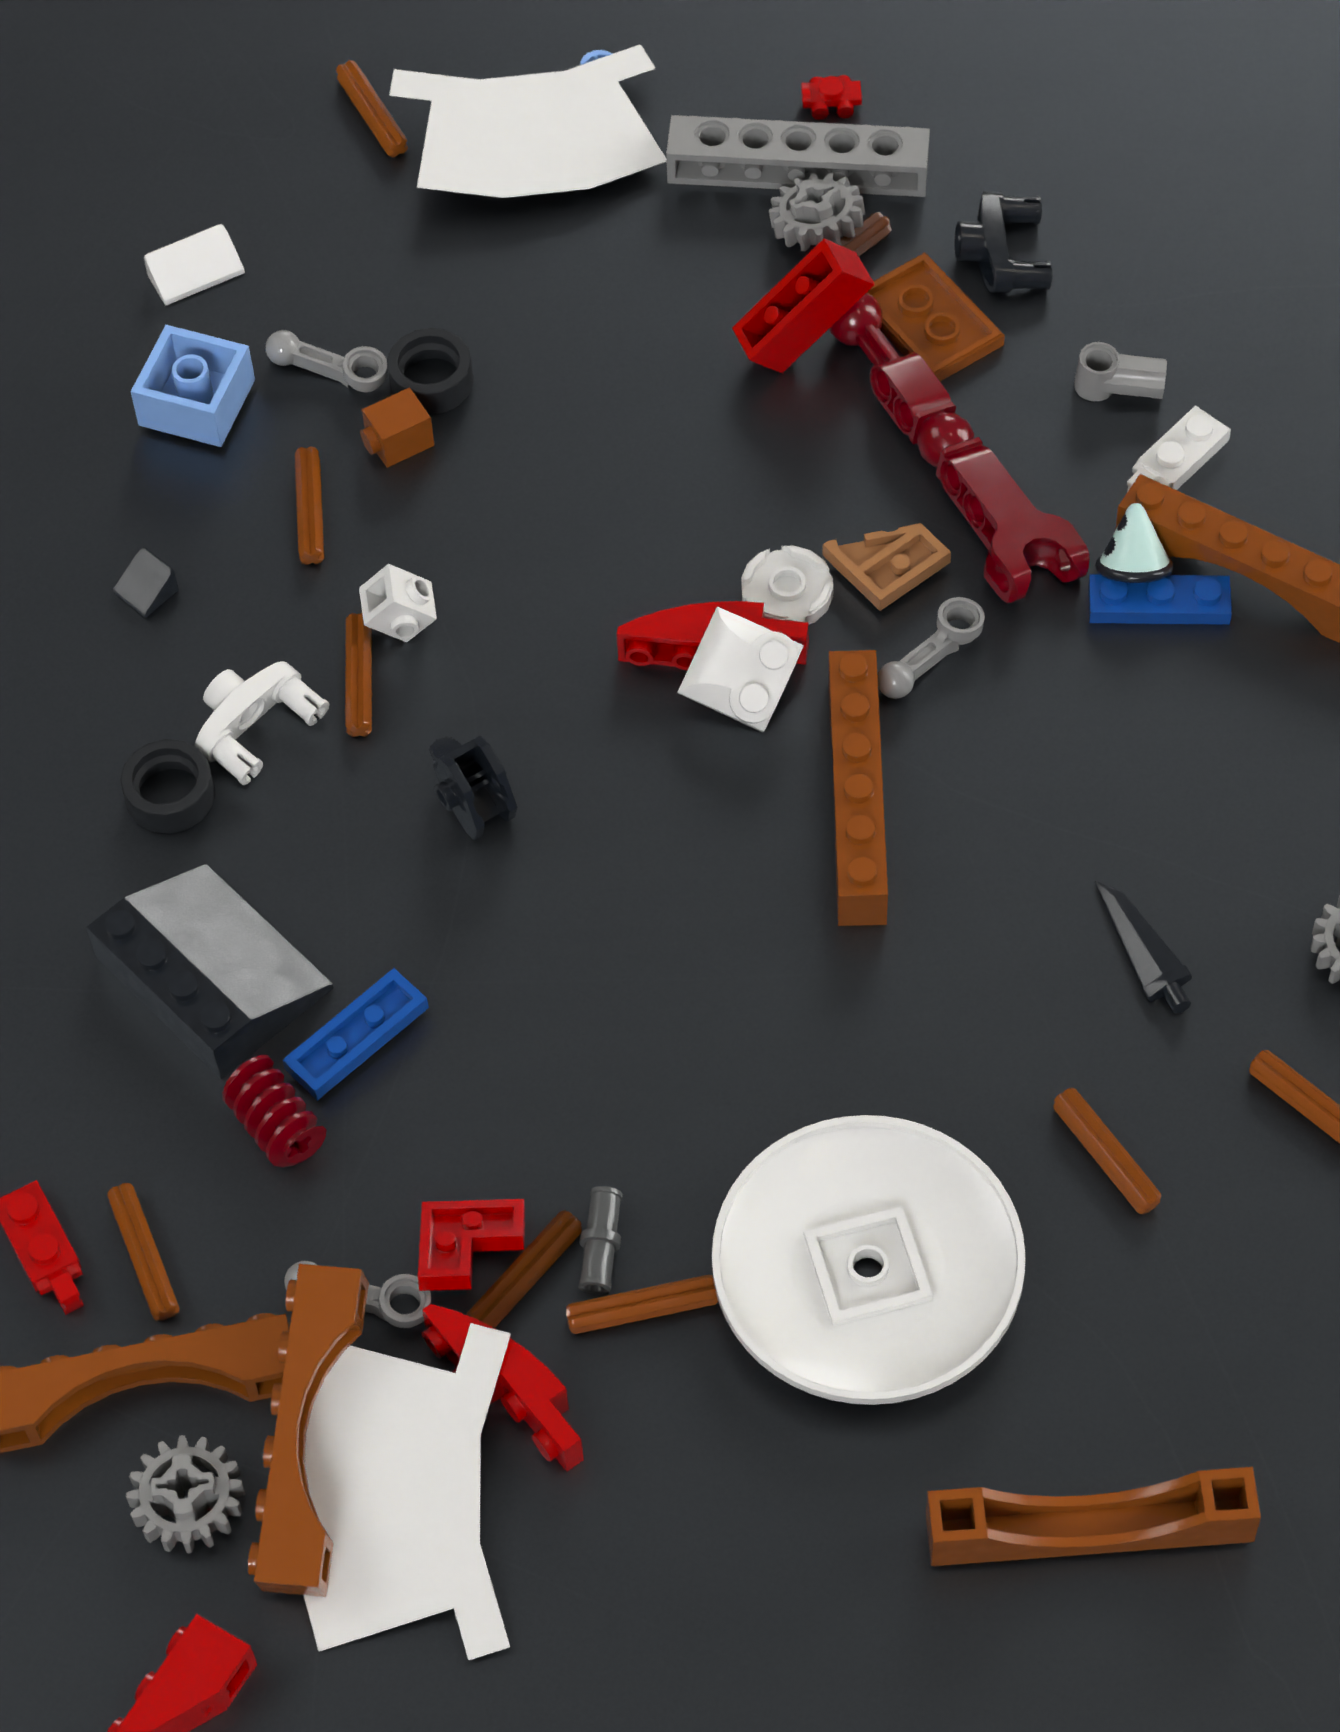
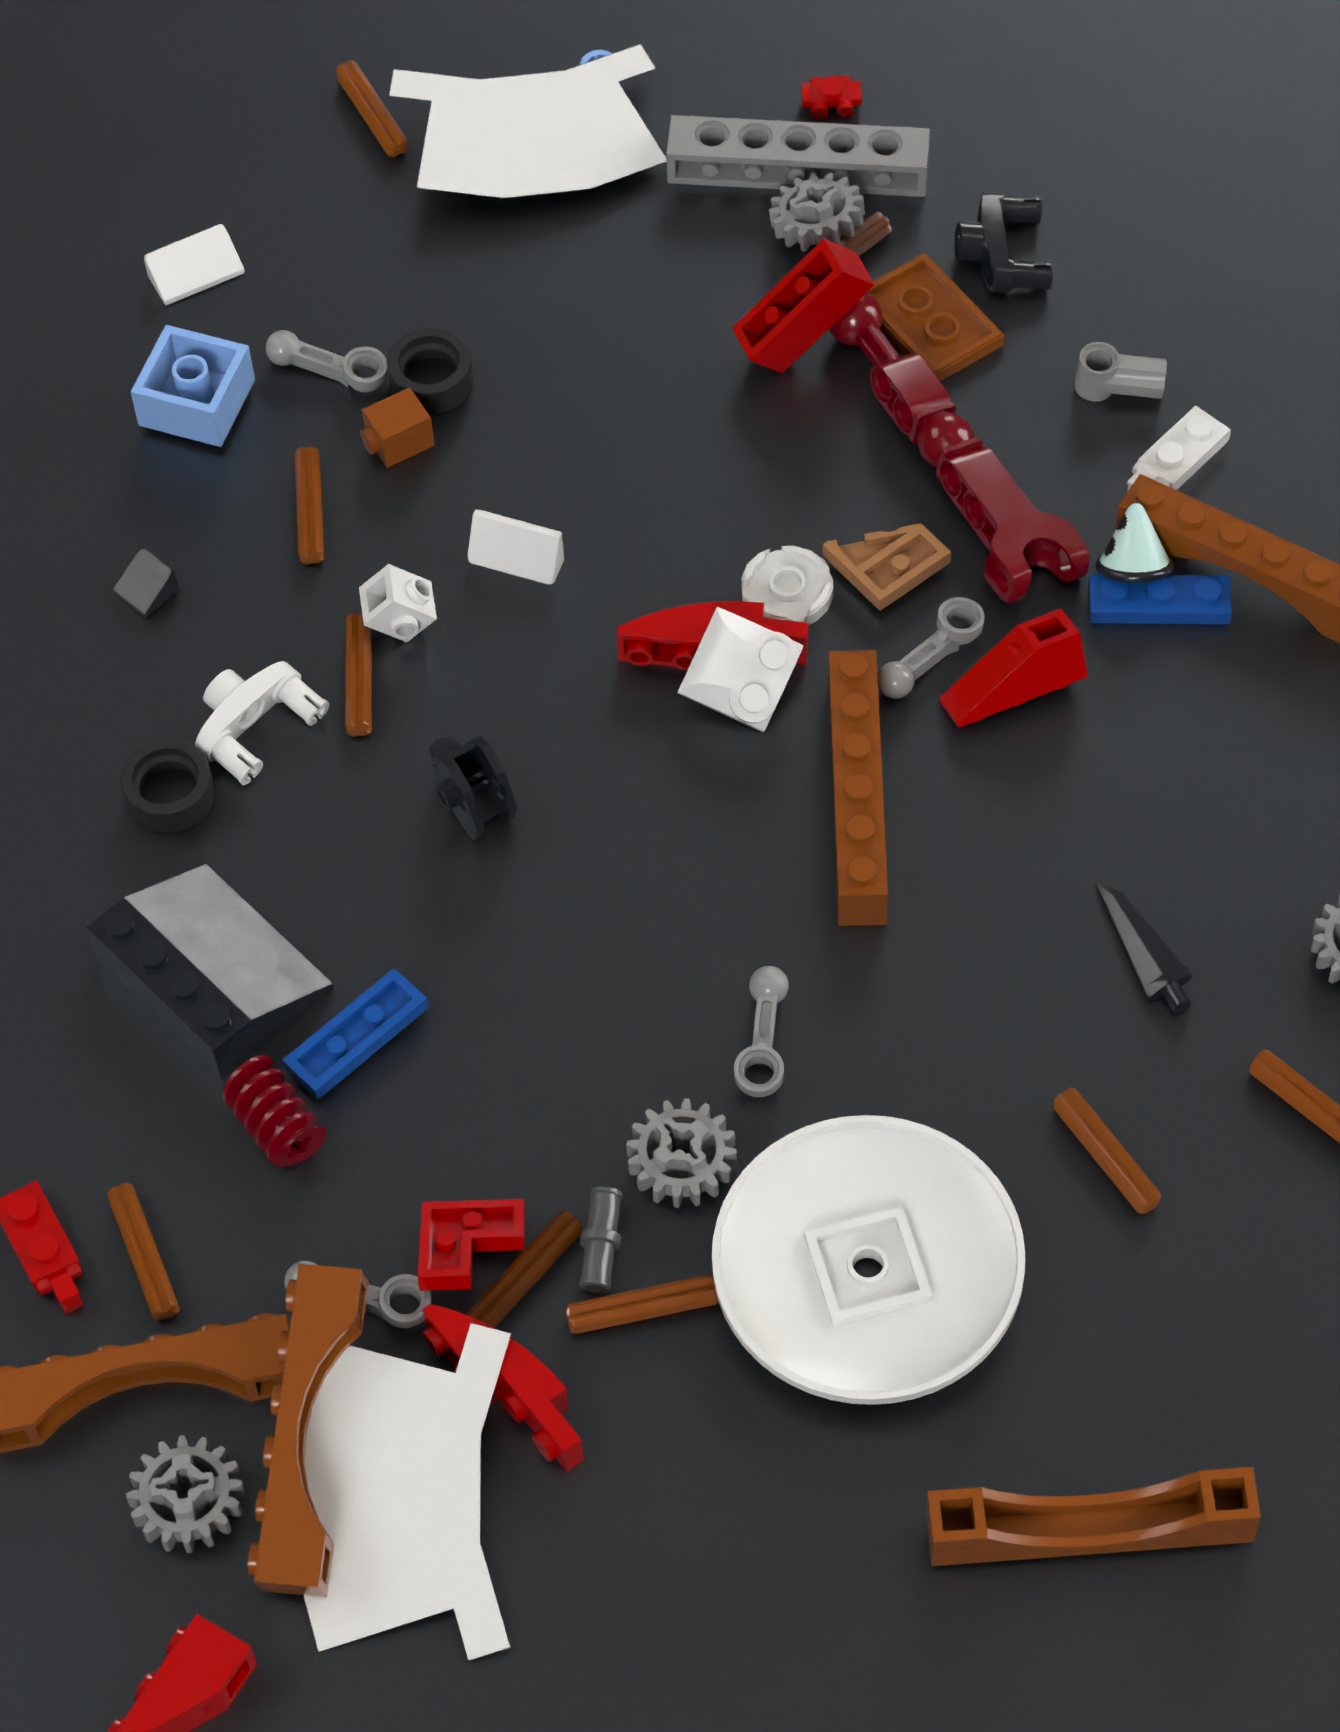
none -> white slope [468,509,564,585]
none -> light grey gear [626,1098,737,1208]
none -> light grey piece [734,966,789,1097]
none -> red slope [939,608,1088,728]

